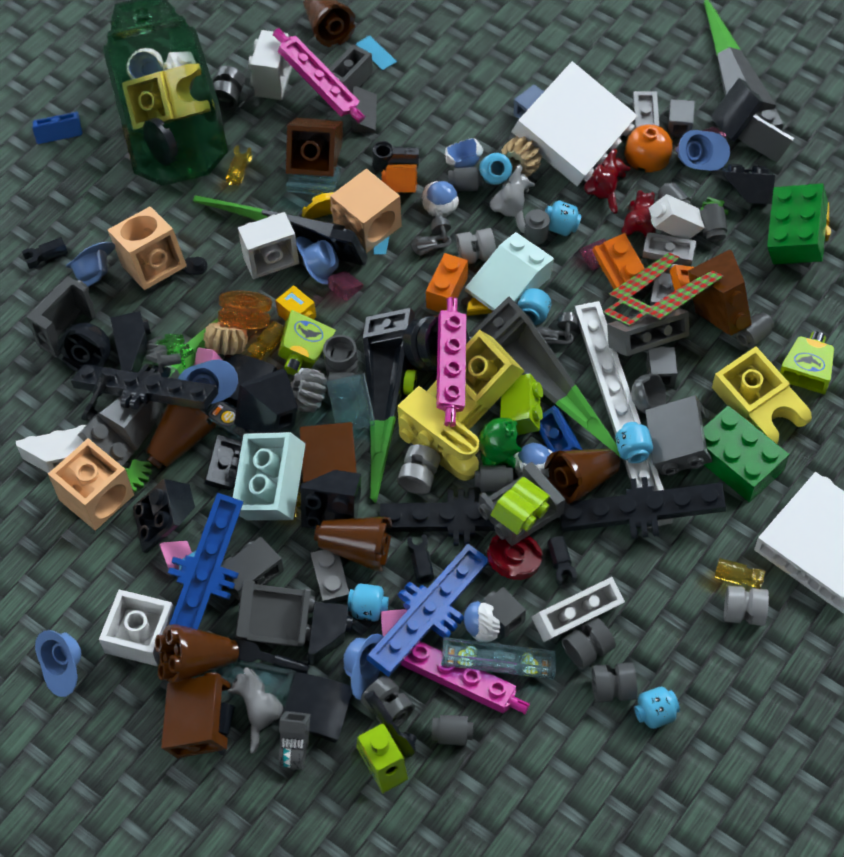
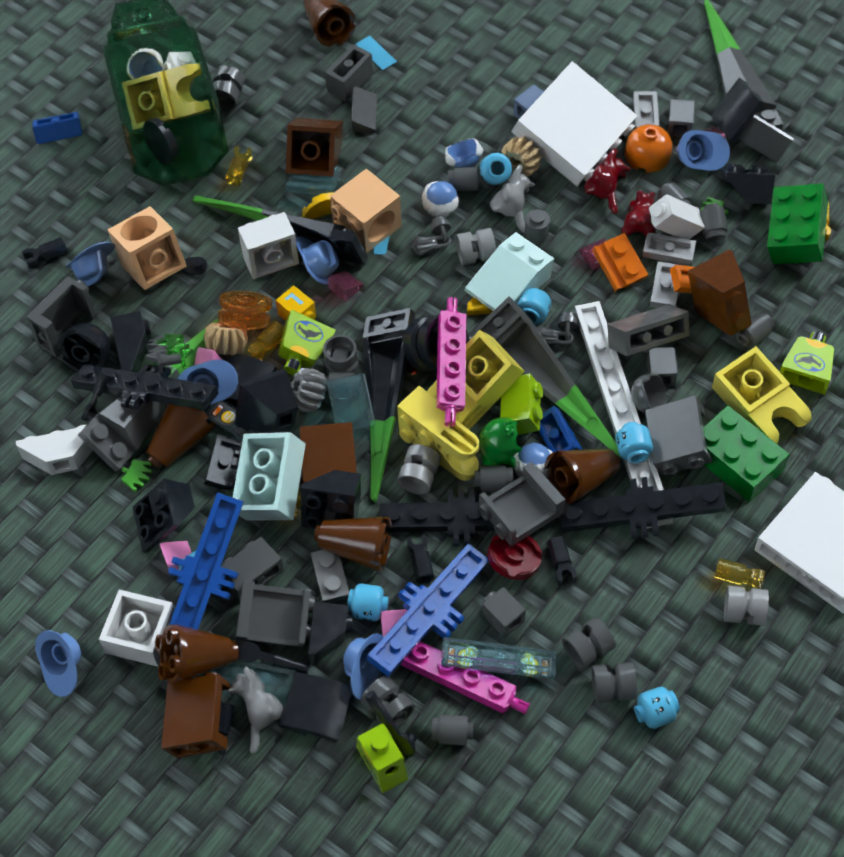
light nougat brick [48,438,134,531] -> none
white brick [248,30,292,100] -> none
dark pink plate [272,28,366,124] -> none
dark grey leg [279,711,311,770] -> none
black piece [372,141,419,173] -> none
orange brick [381,165,417,192] -> none
lime tile [403,370,417,395] -> none
orange brick [426,253,468,312] -> none
white hair [464,601,500,643] -> none
lime brick [490,477,550,535] -> none
white brick [531,577,625,642] -> none
medium azure head [545,201,581,236] -> none
piece [603,252,724,326] -> none

